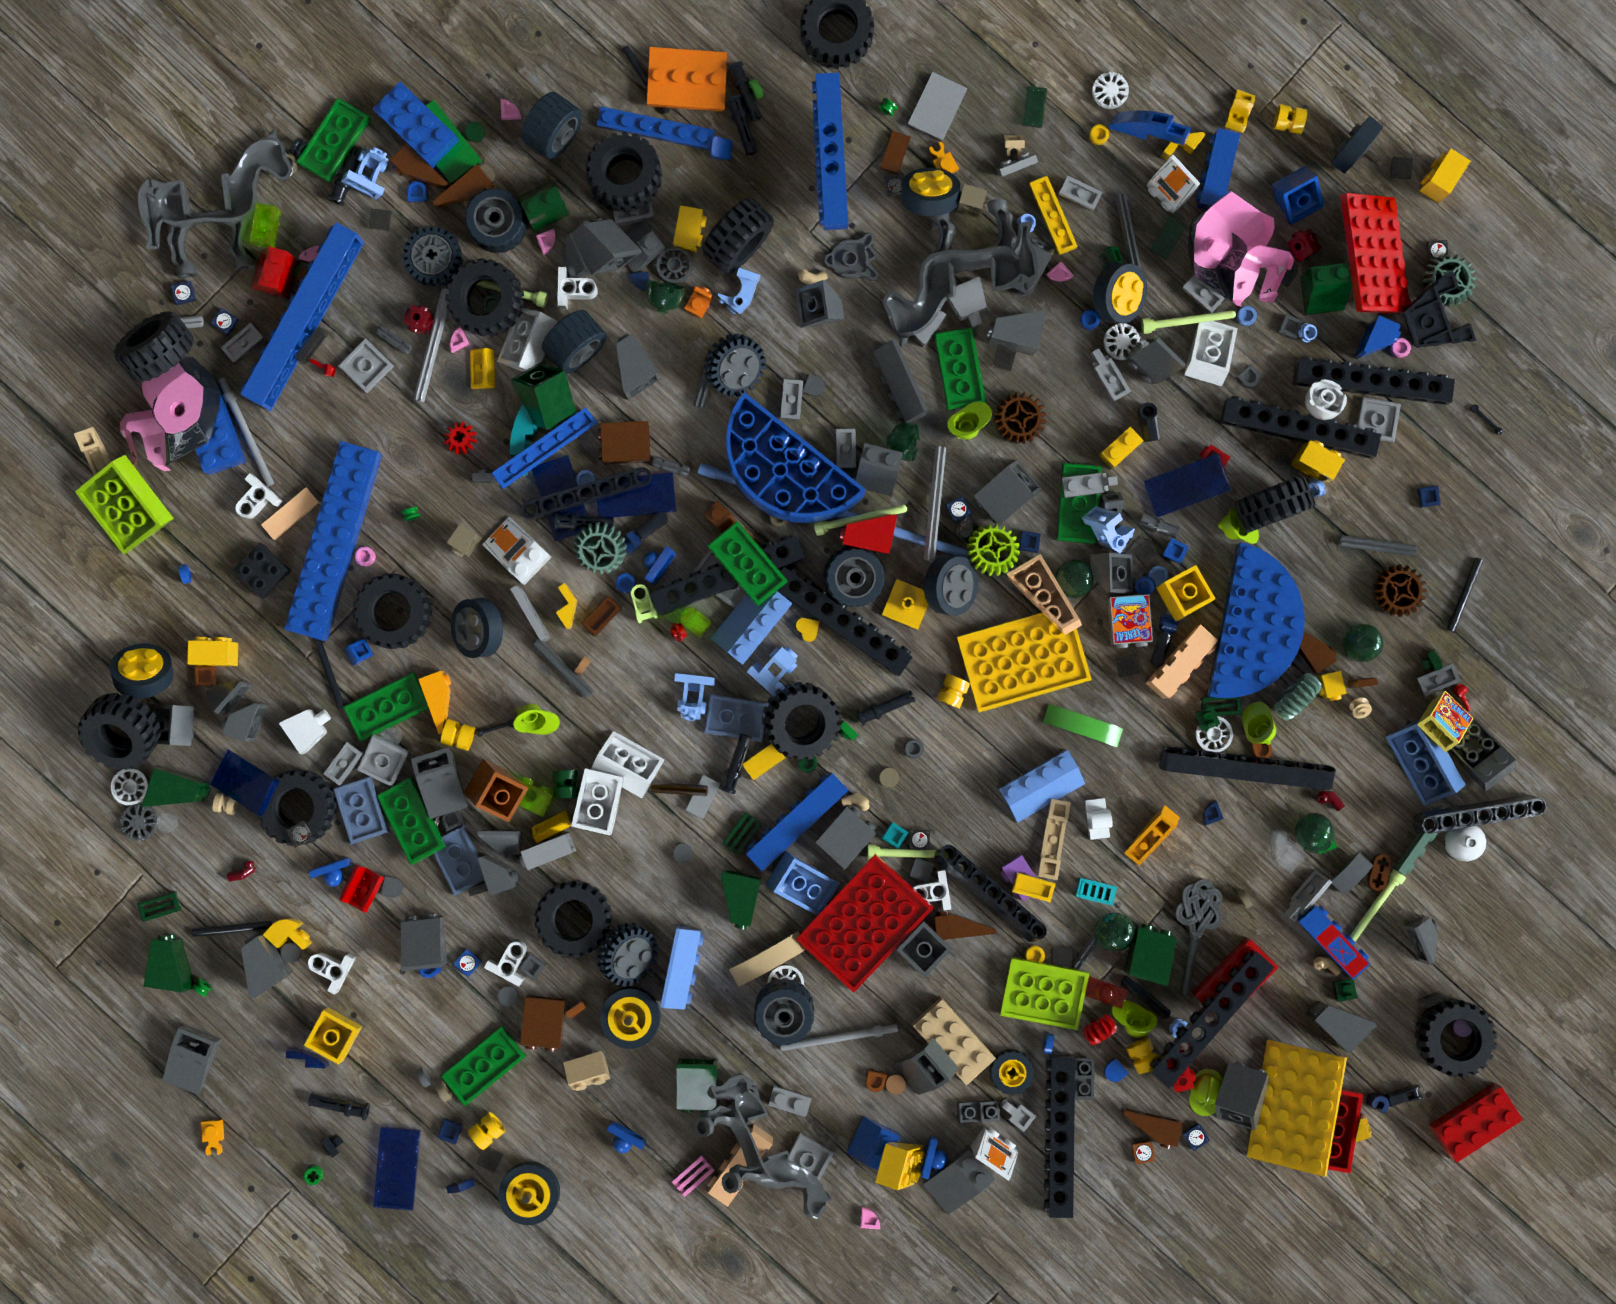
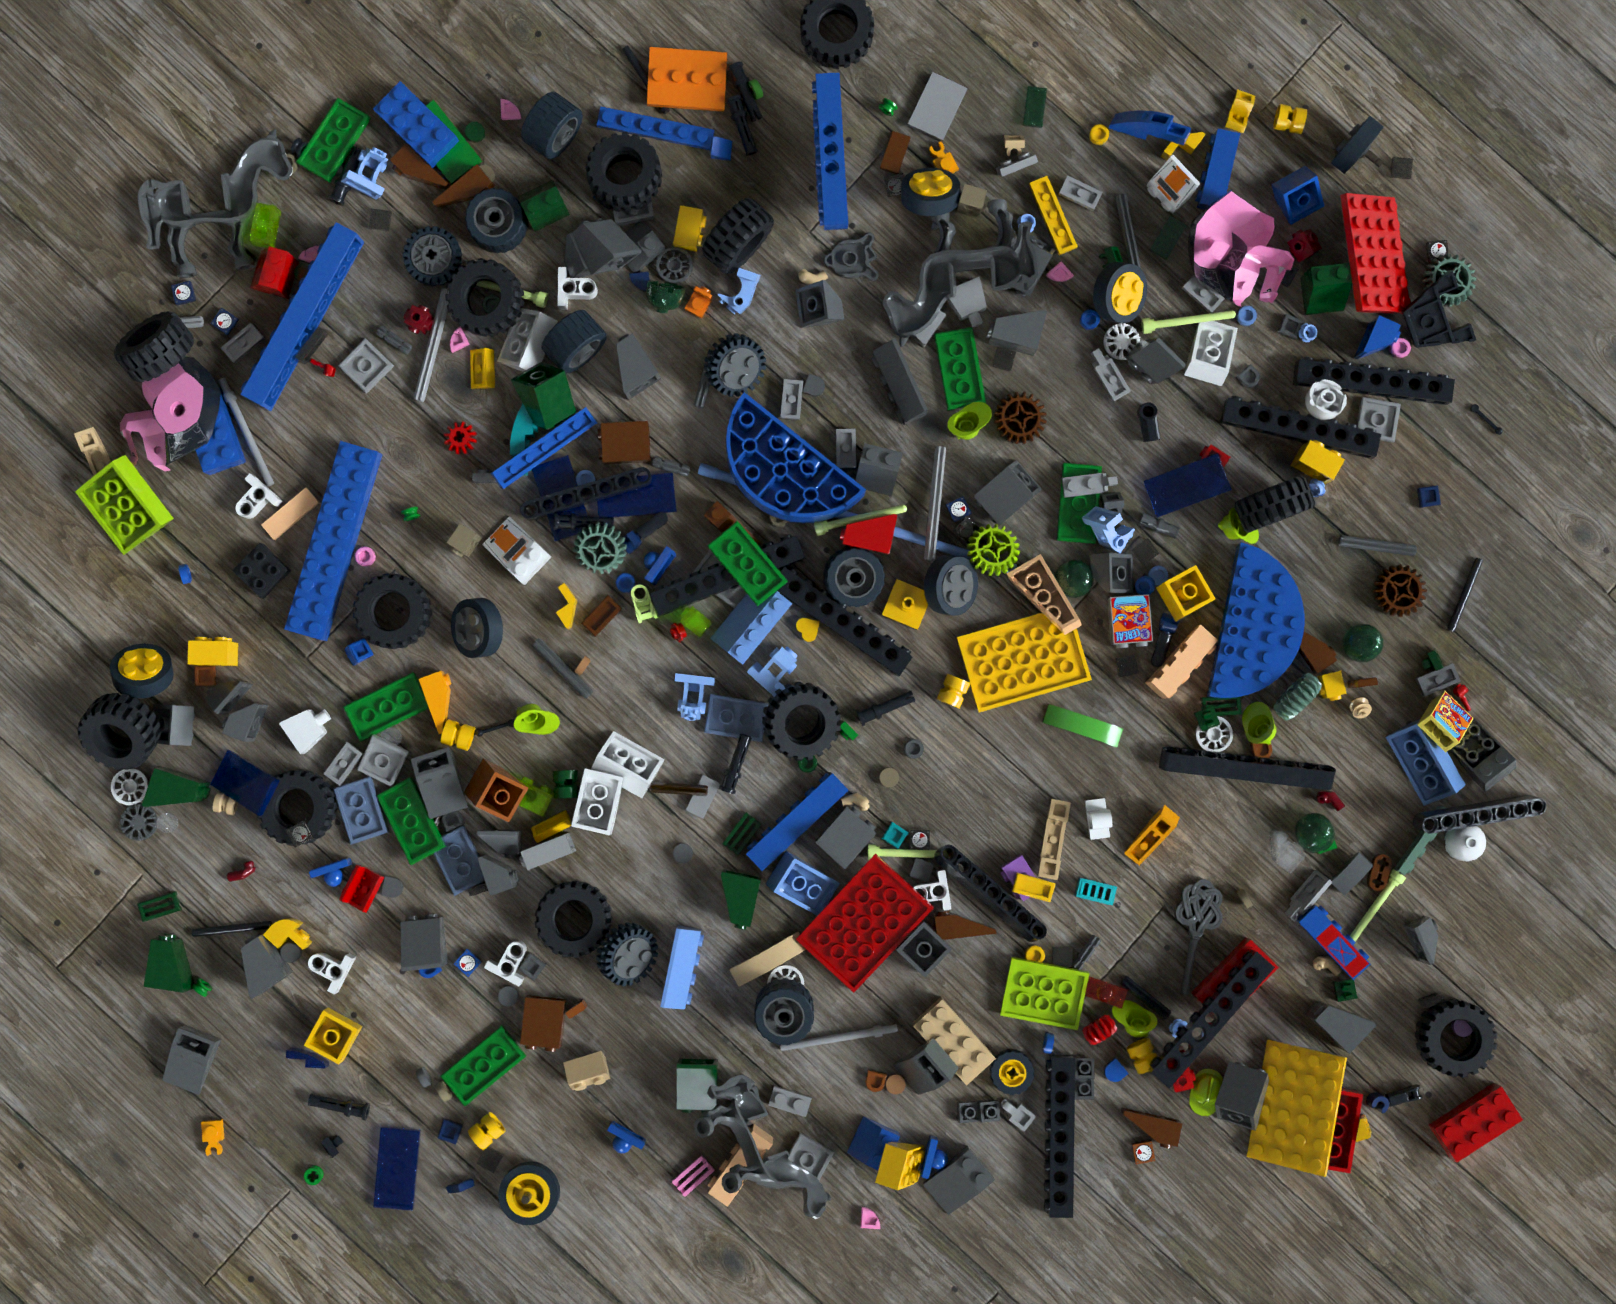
black bar [313,638,345,708] -> none
blue tile [407,181,428,203] -> none
light grey tile [511,586,551,642] -> none
bright pink tile [536,228,556,255] -> none
wheel [600,987,661,1049] -> none
yellow tile [742,744,785,780] -> none
clear green cylinder [887,422,920,461] -> none
white slope [971,1127,1018,1181] -> none
medium blue slope [998,750,1085,823] -> none
dark blue tile [1018,531,1041,553] -> none
white wheel [1092,72,1129,109] -> none
clear green cylinder [1095,912,1135,952] -> none
yellow brick [1099,426,1143,470] -> none
dark green slope [1123,924,1177,986] -> none
blue plate [1162,538,1189,564] -> none
tile [1182,1123,1210,1151] -> none
dark blue tile [1203,800,1224,826] -> none
yellow piece [1419,149,1471,203] -> none

